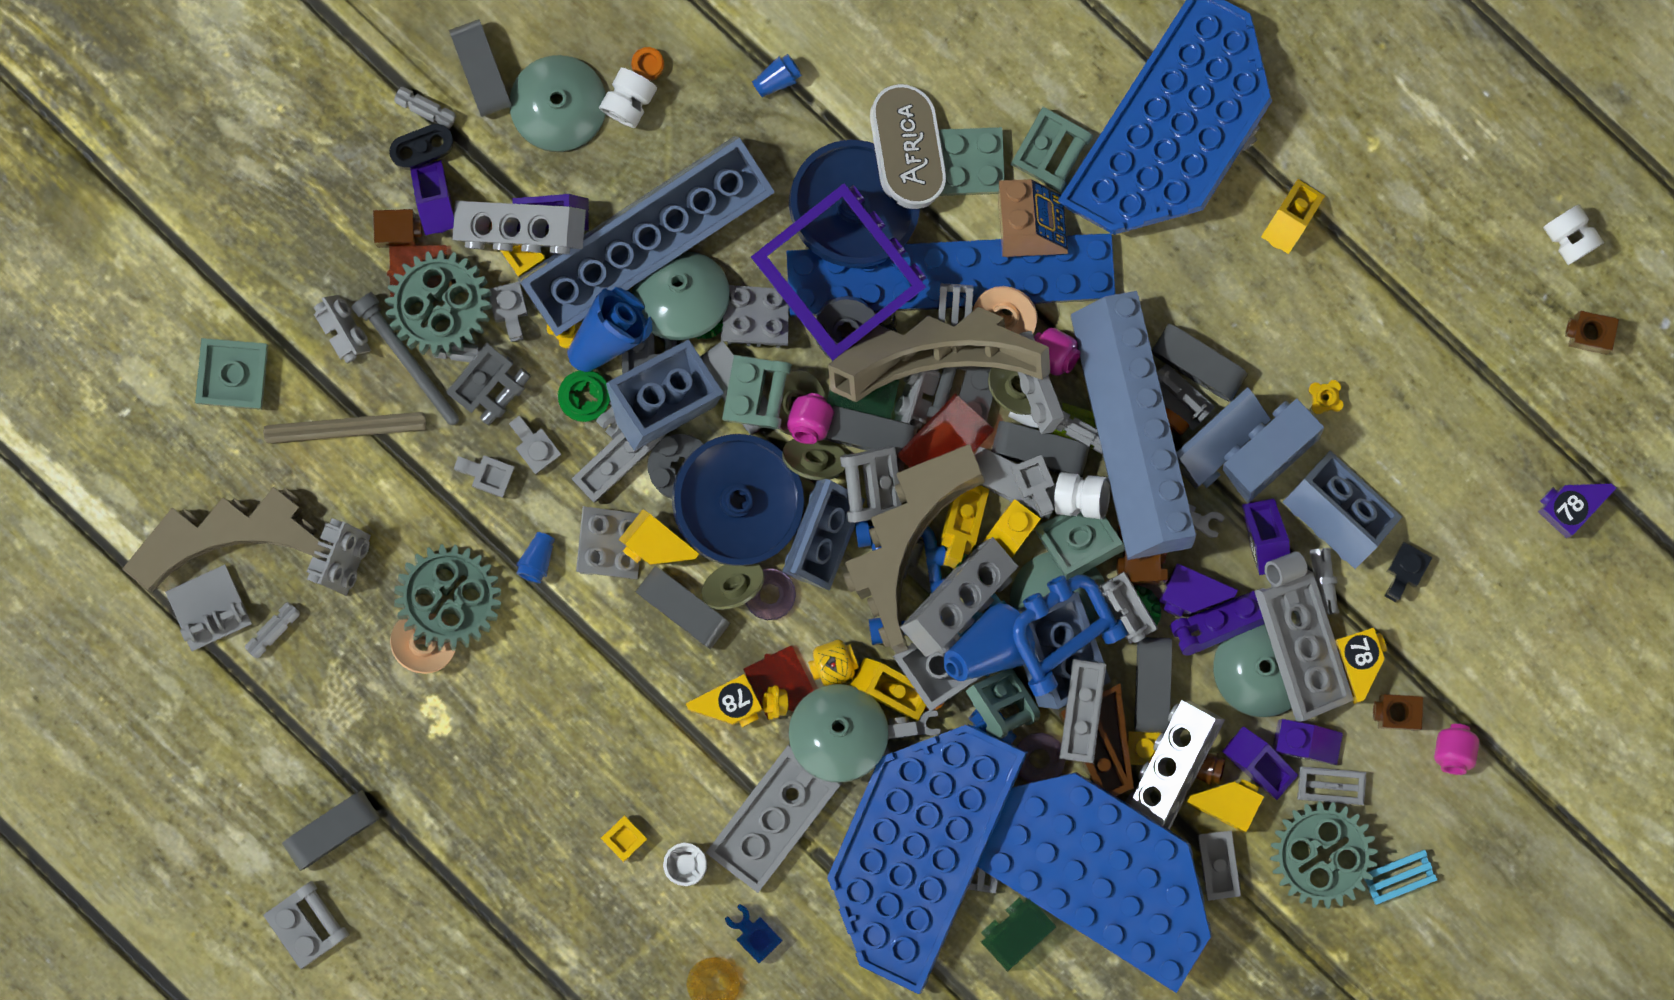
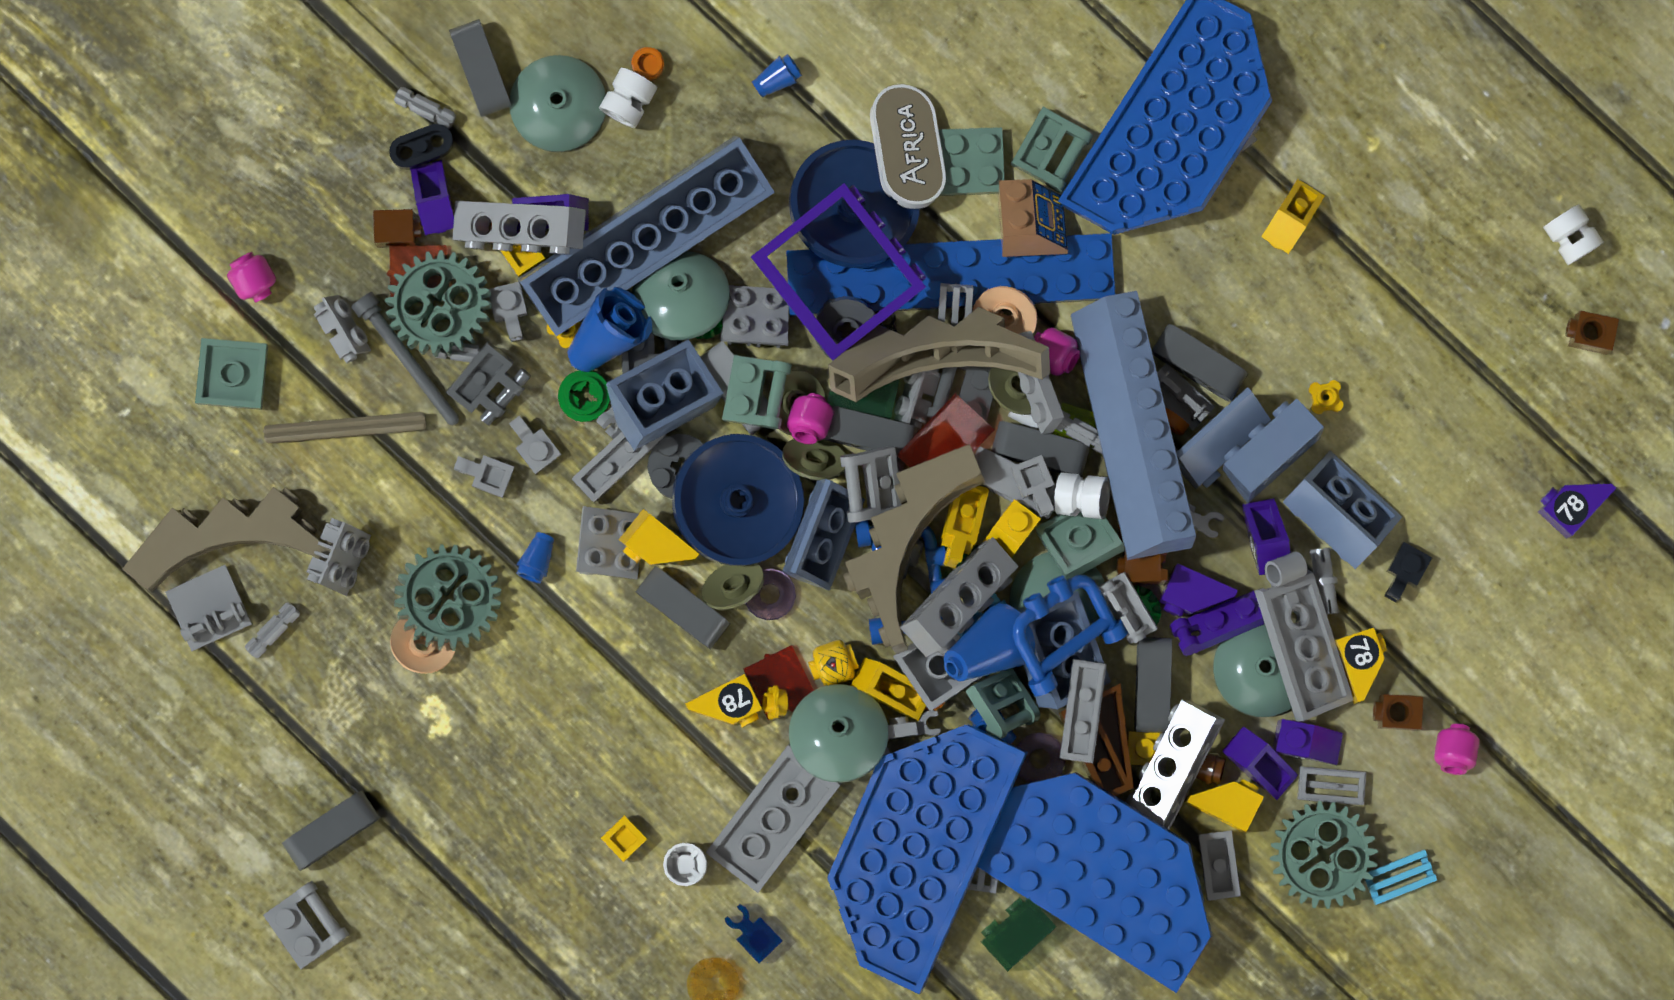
none -> dark pink head [227,252,276,303]

